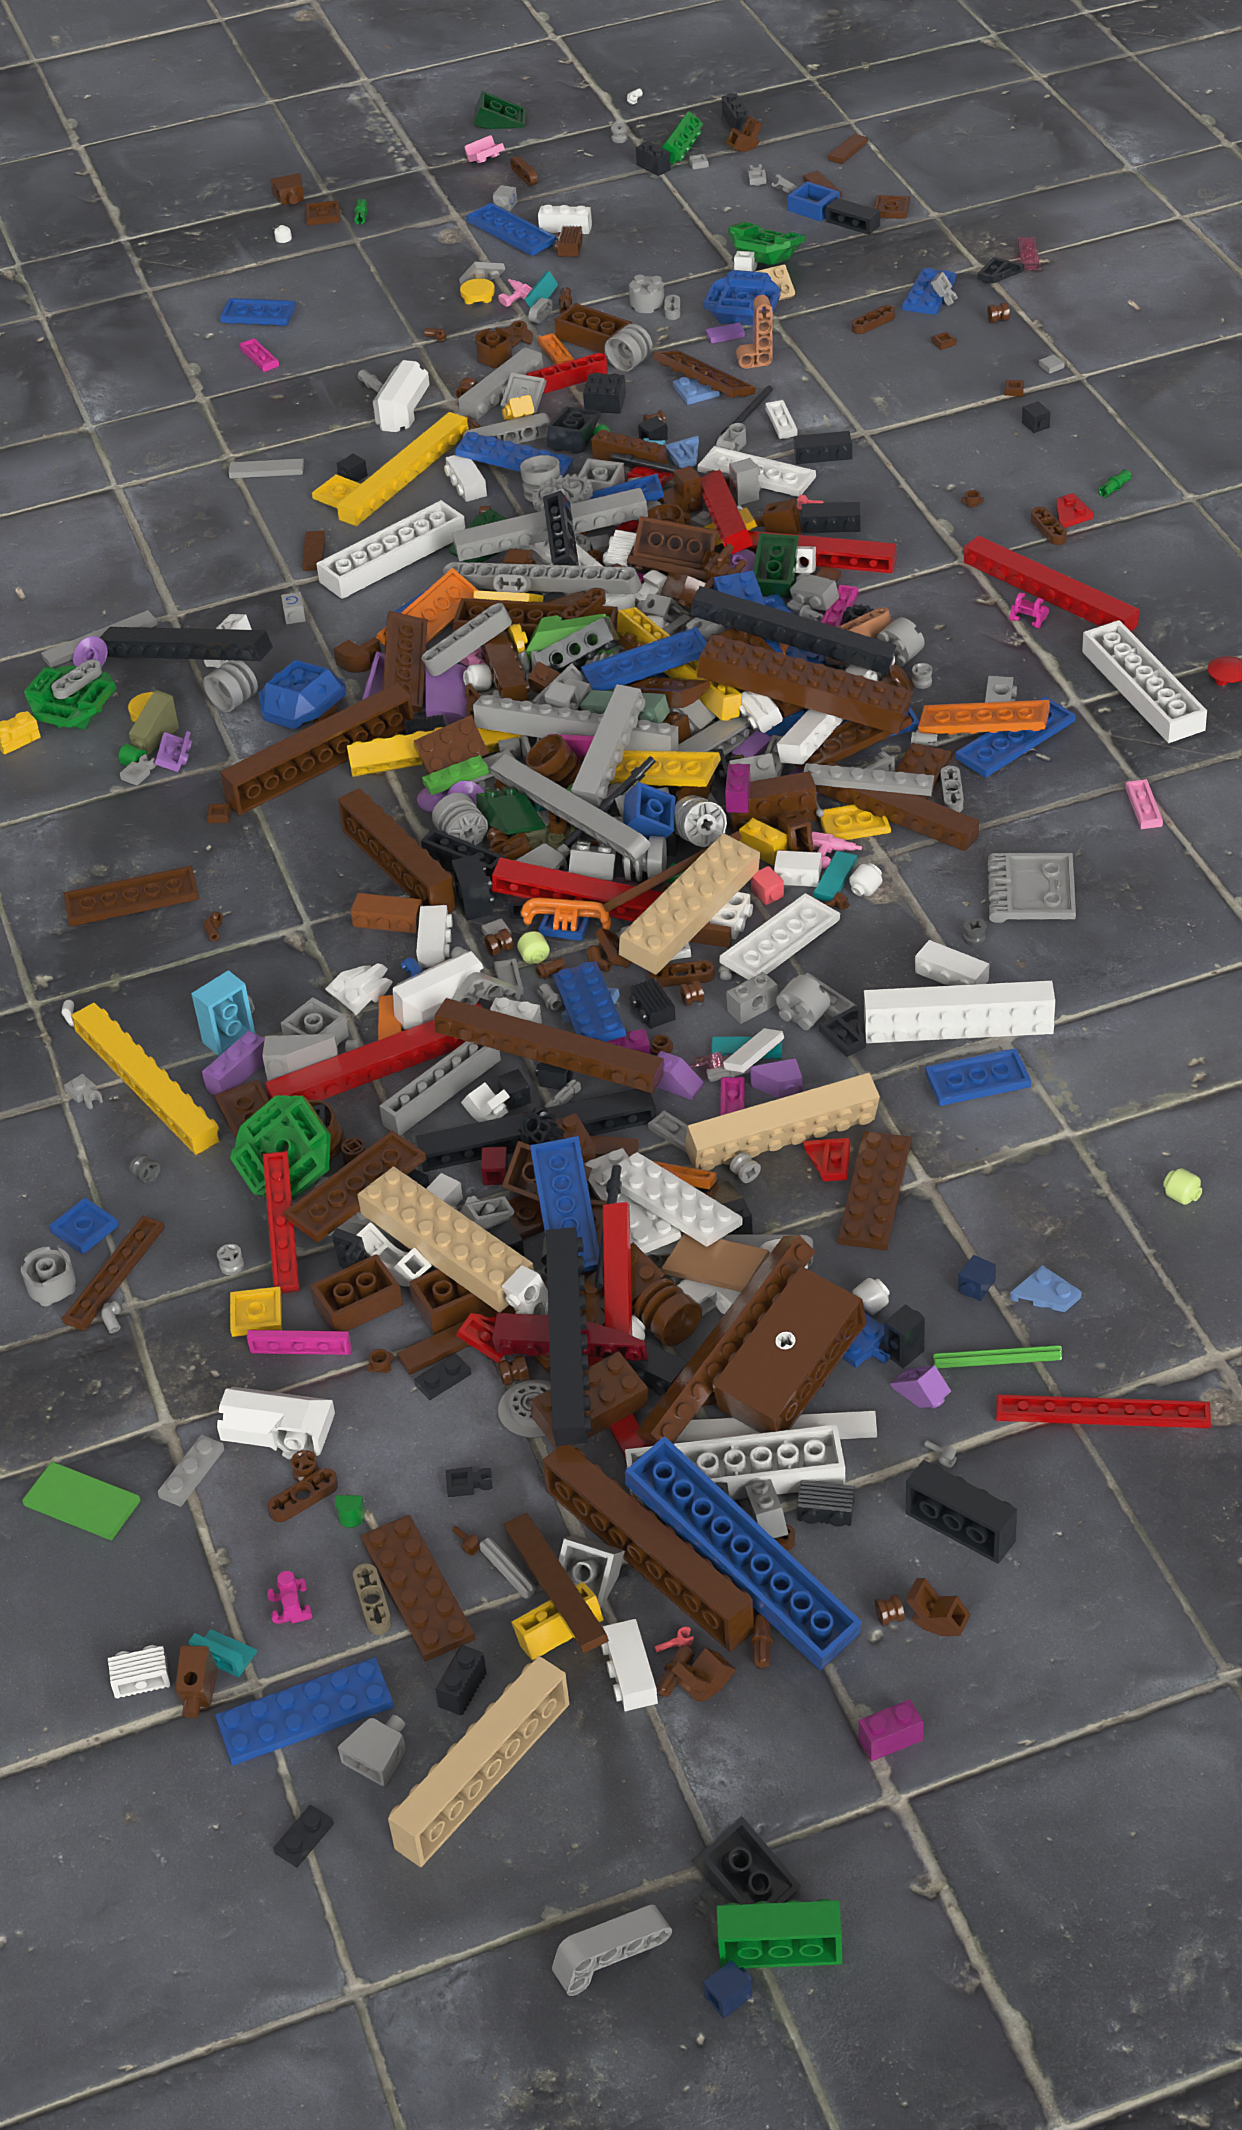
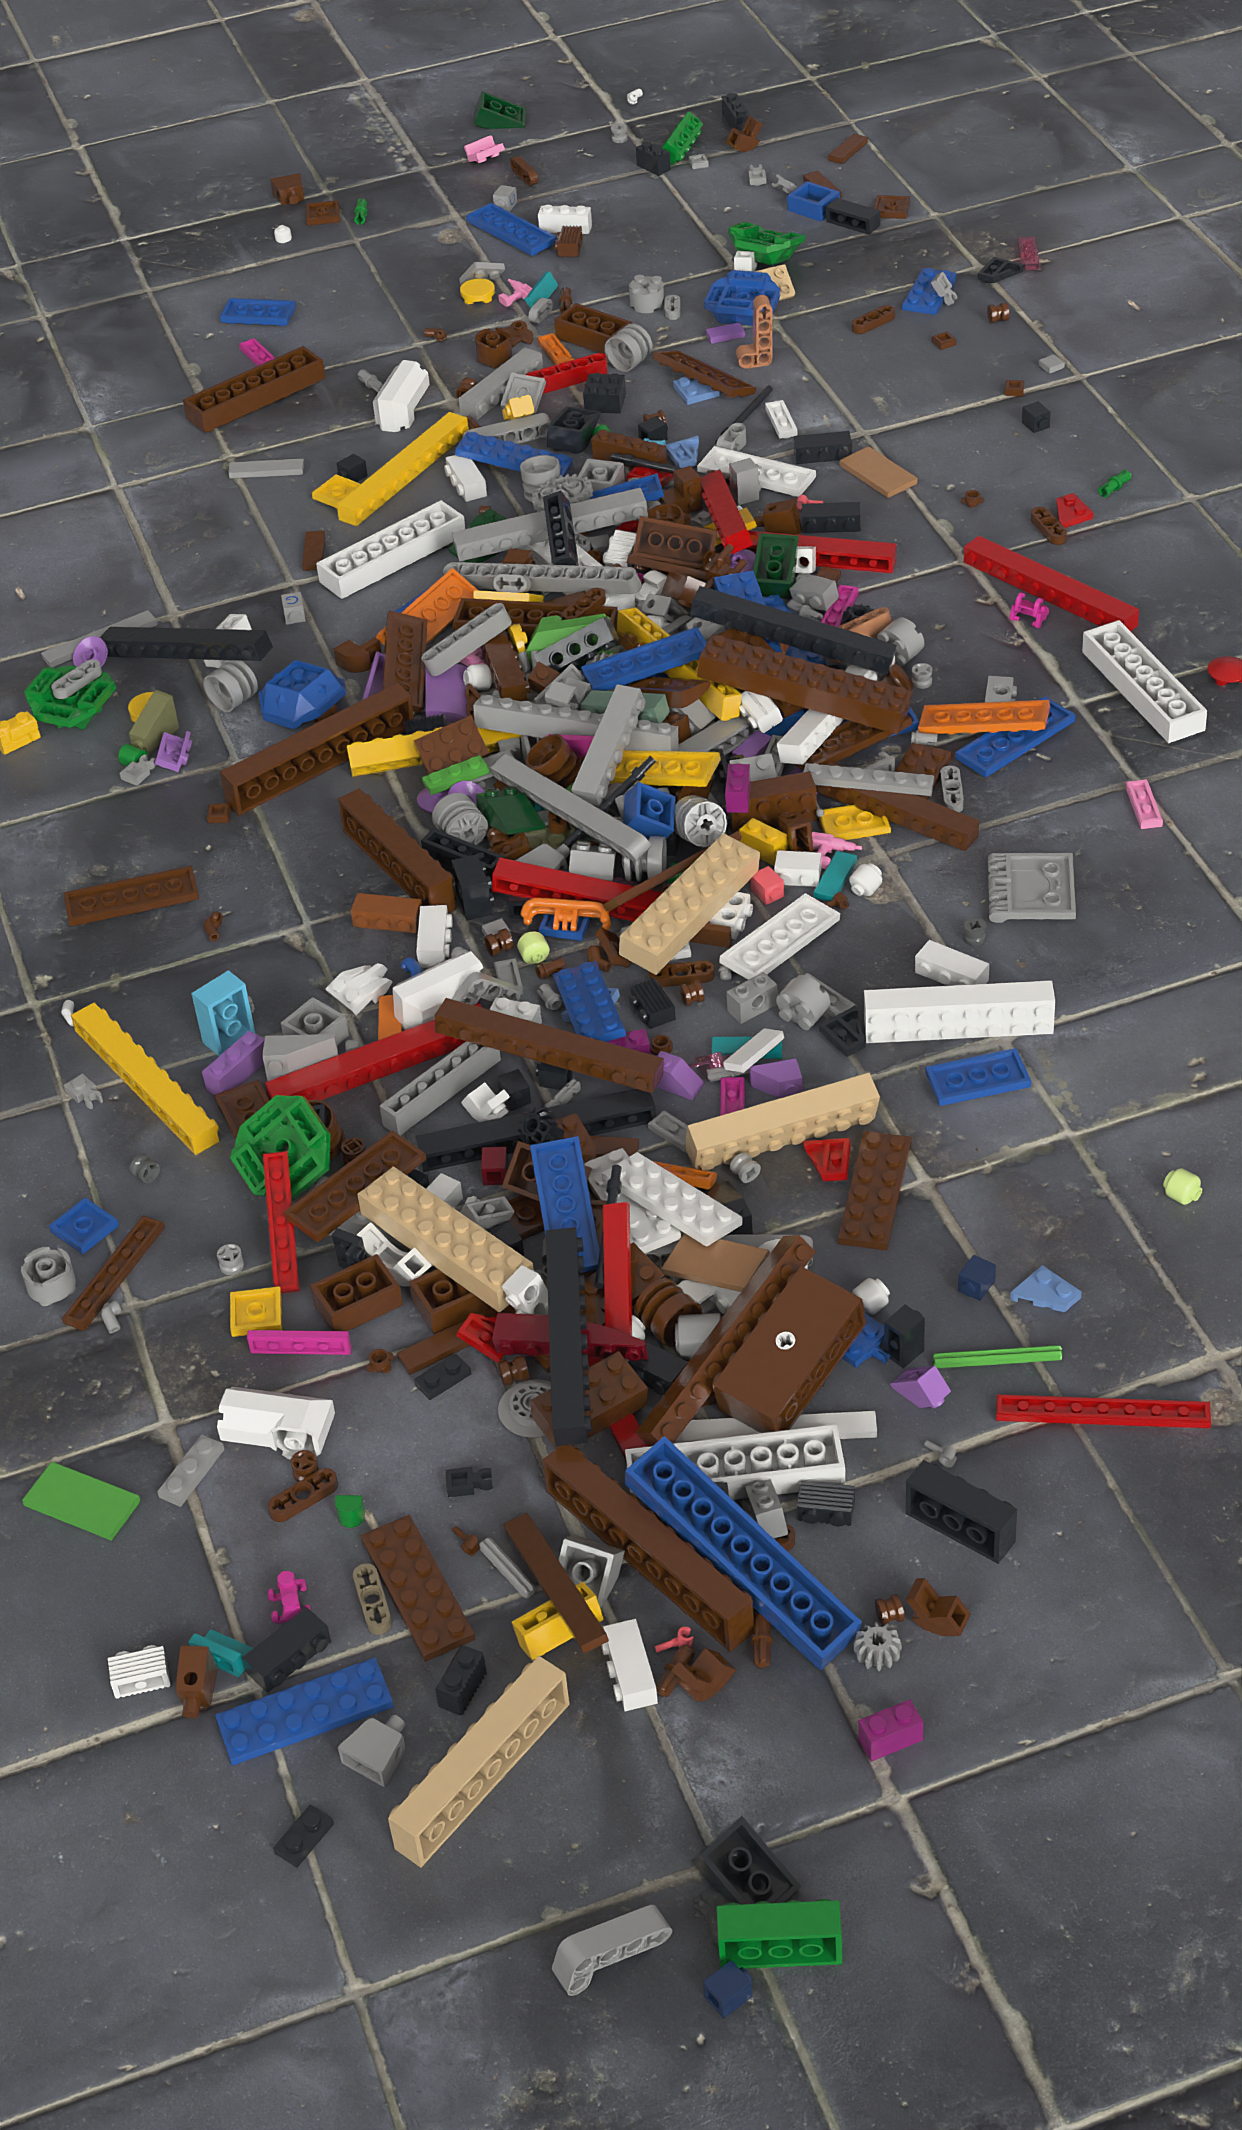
none -> reddish brown brick [183,346,326,433]
none -> black brick [242,1607,331,1693]
none -> light grey piece [675,1313,722,1361]
none -> medium nougat tile [840,446,917,498]
none -> light grey gear [854,1621,902,1671]

